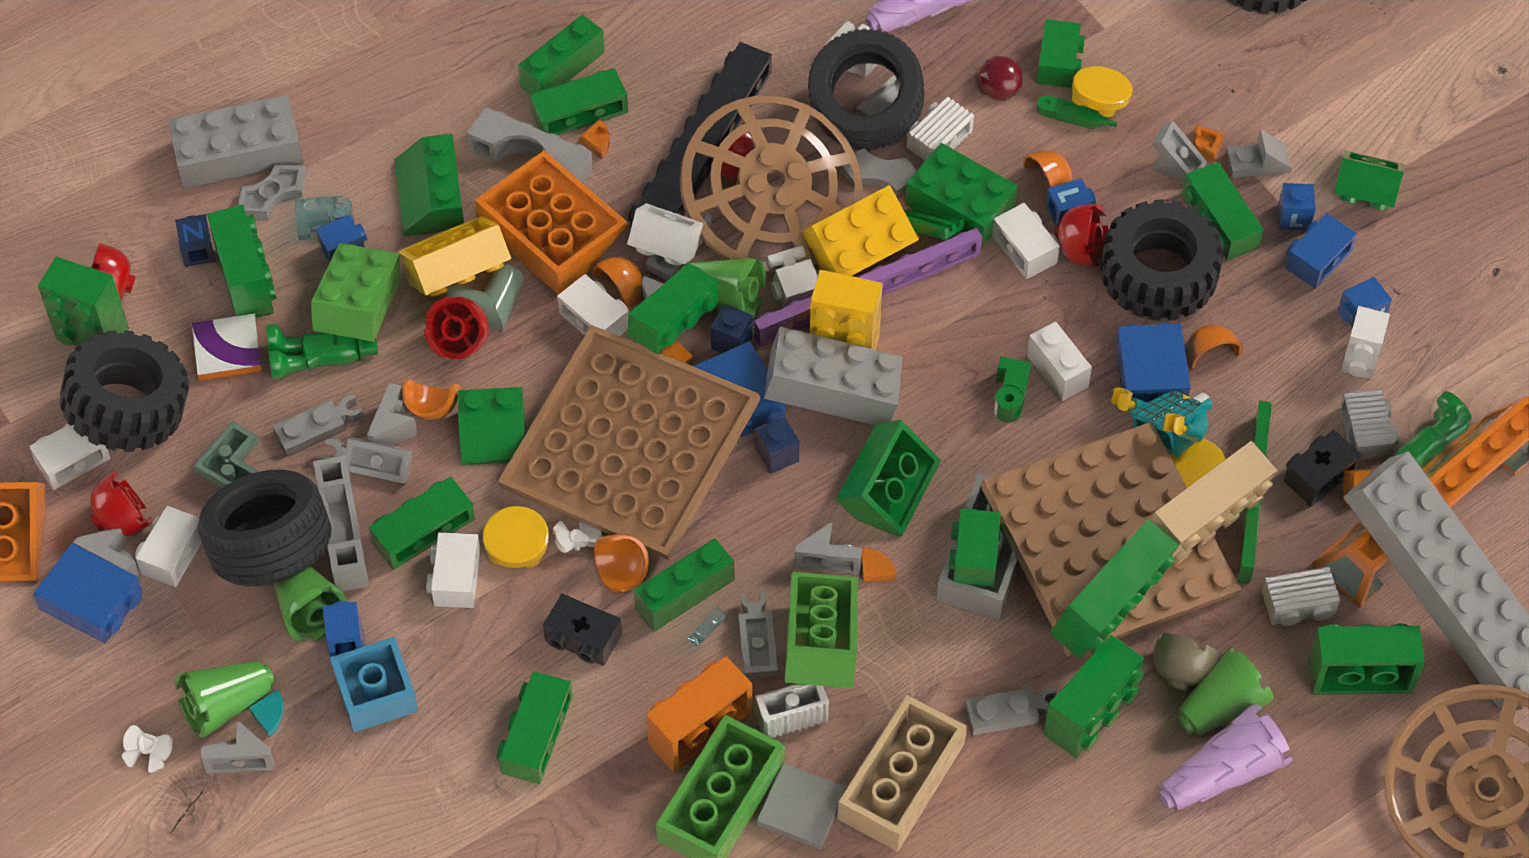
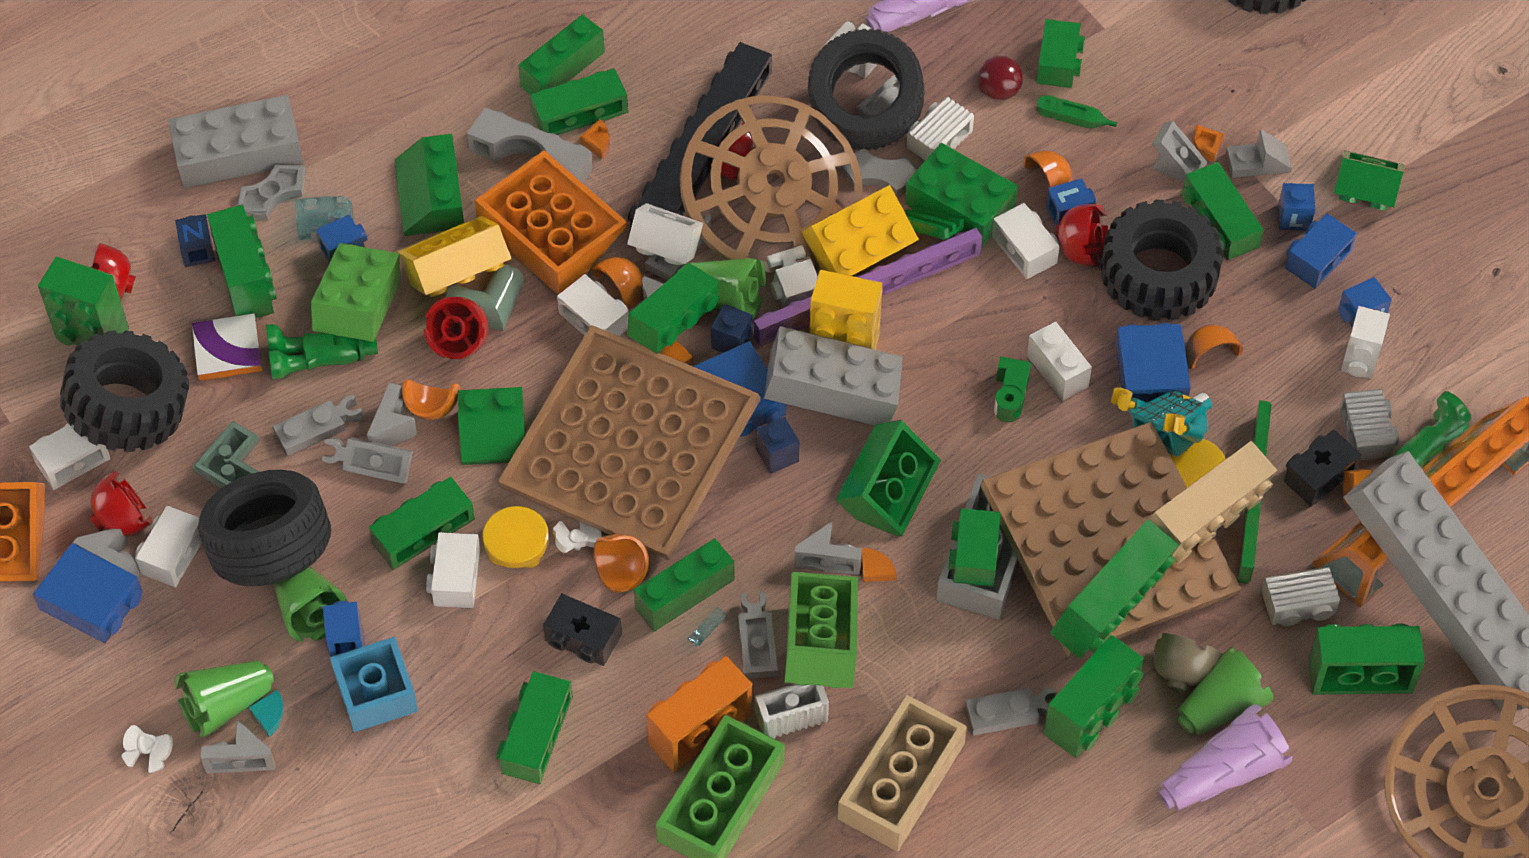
light grey arch [313,455,369,591] -> none
light grey tile [757,763,847,850] -> none
yellow tile [1071,66,1133,117] -> none

